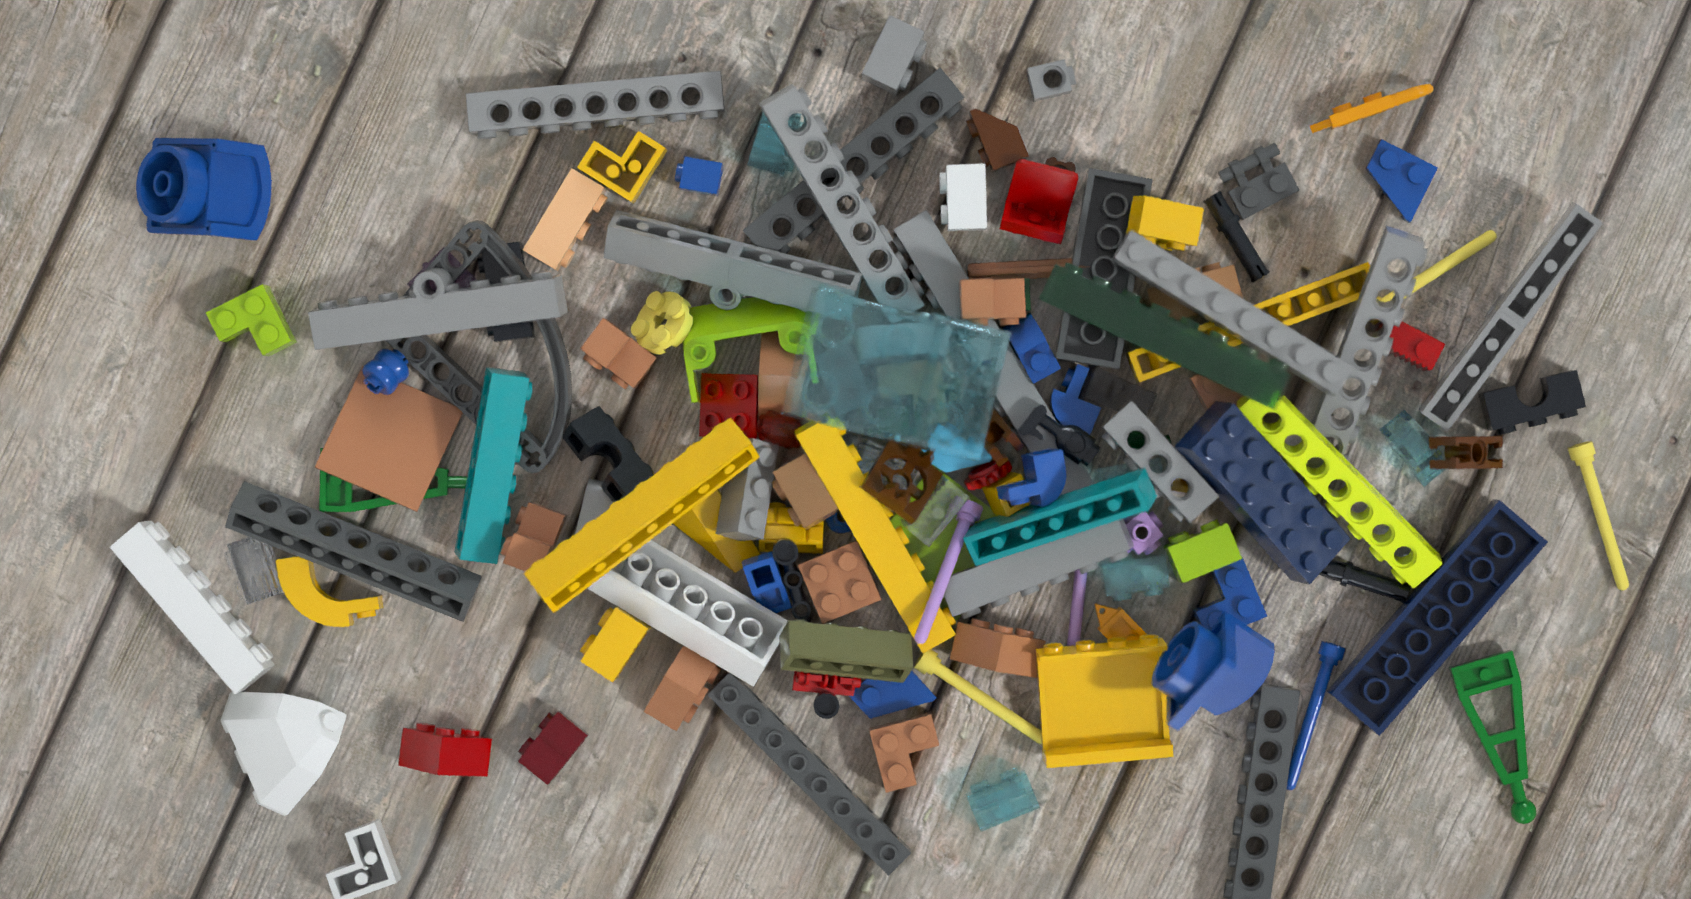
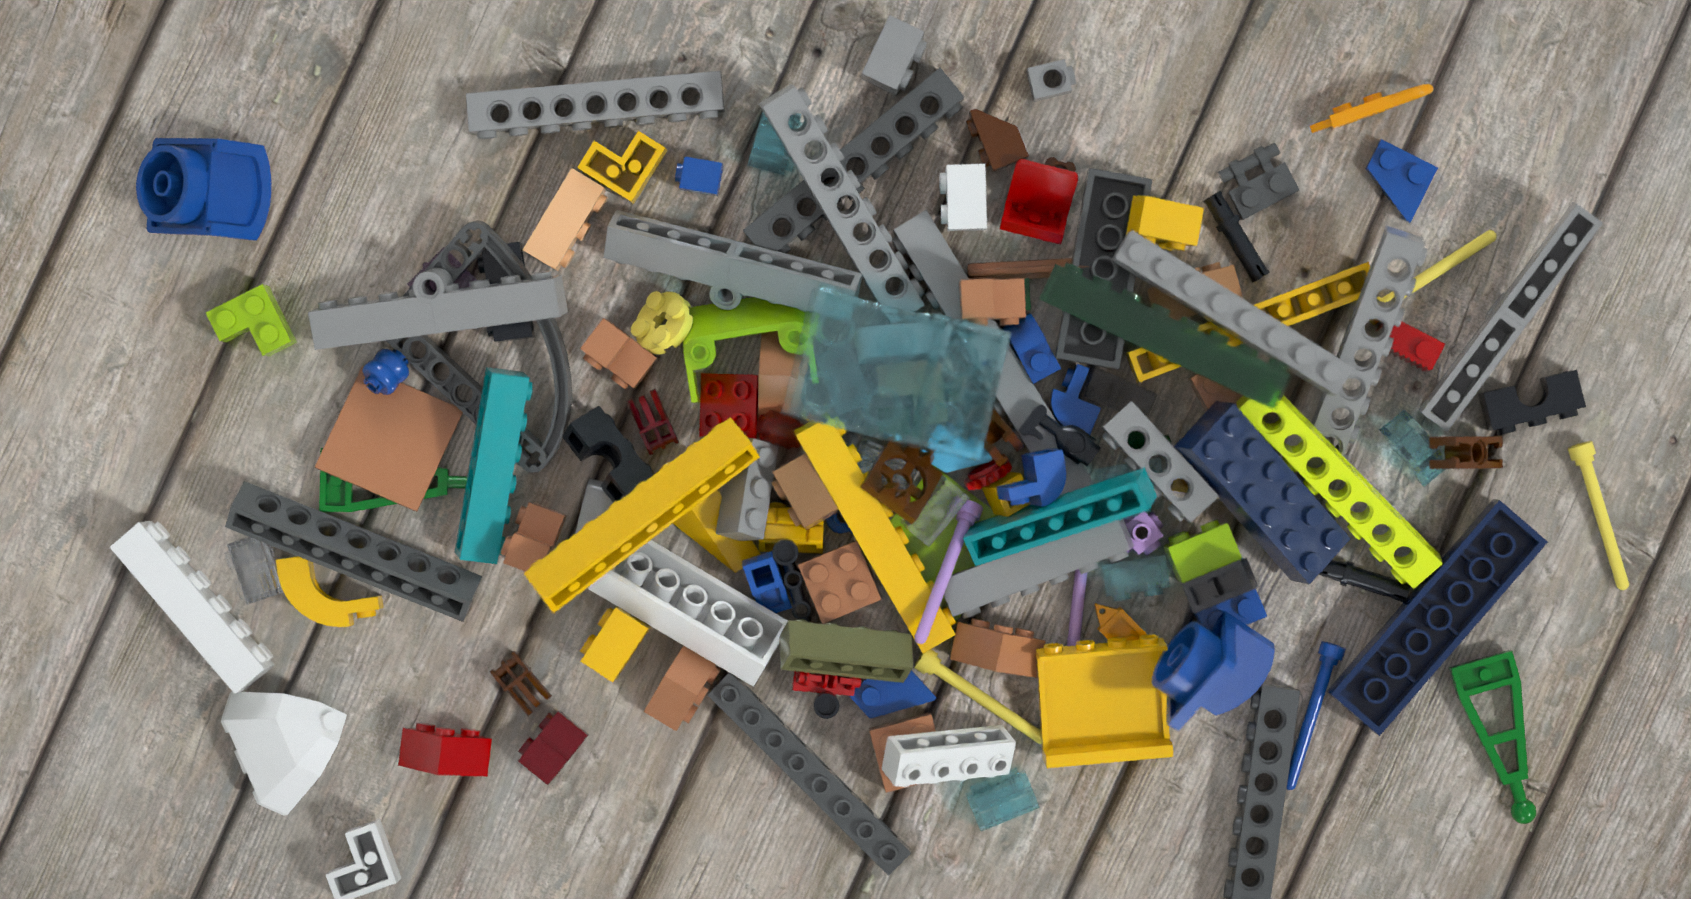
none -> reddish brown arm [490,651,552,717]
none -> dark red arm [627,388,679,455]
none -> white brick [882,725,1016,787]
none -> black brick [1181,557,1259,614]

